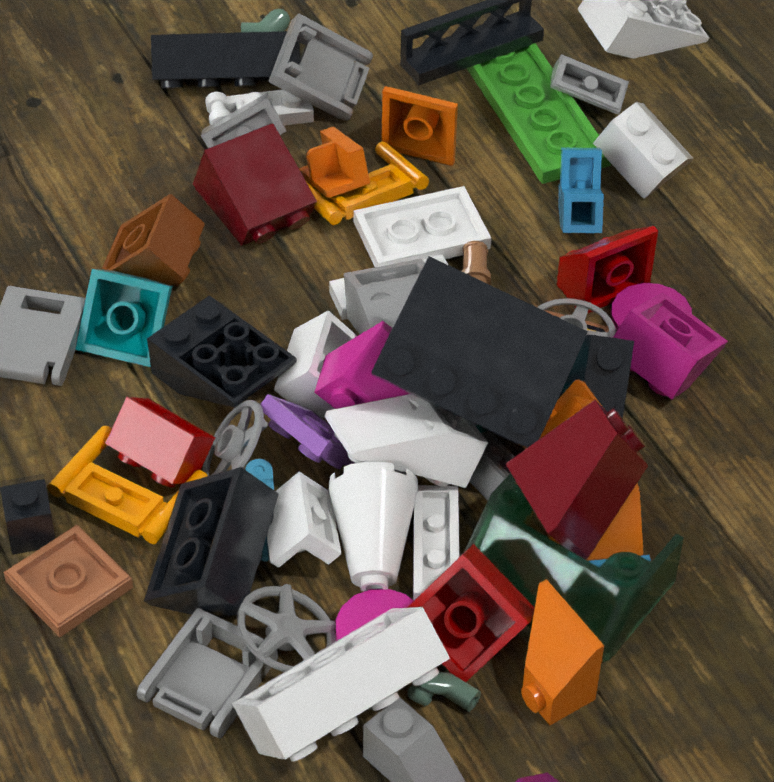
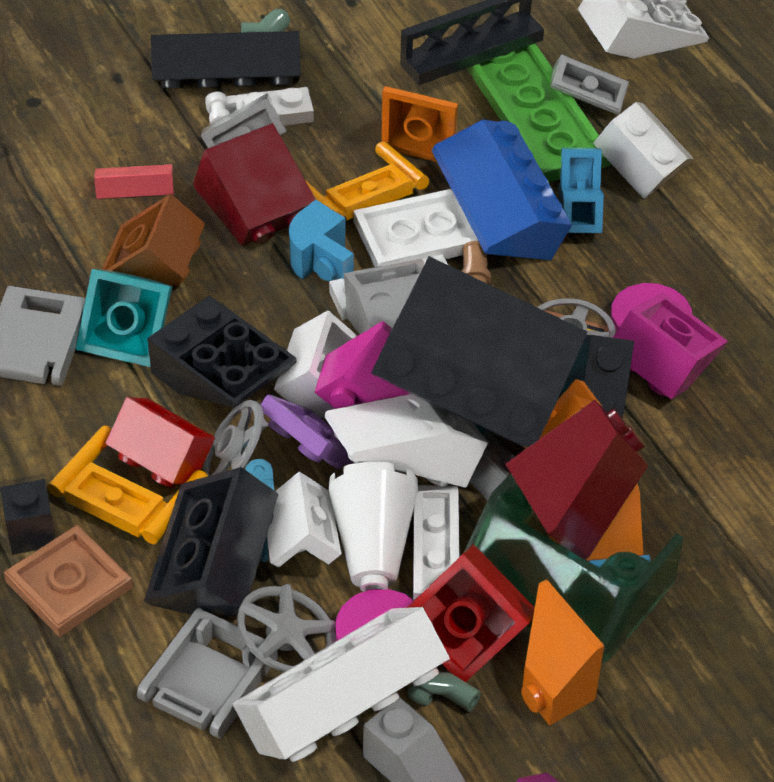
light grey container [268,13,373,121] -> none
orange panel [299,127,370,198] -> none
red slope [557,226,658,314] -> none
none -> coral slope [94,164,174,199]
none -> dark azure brick [289,200,354,281]
none -> blue slope [432,120,572,260]

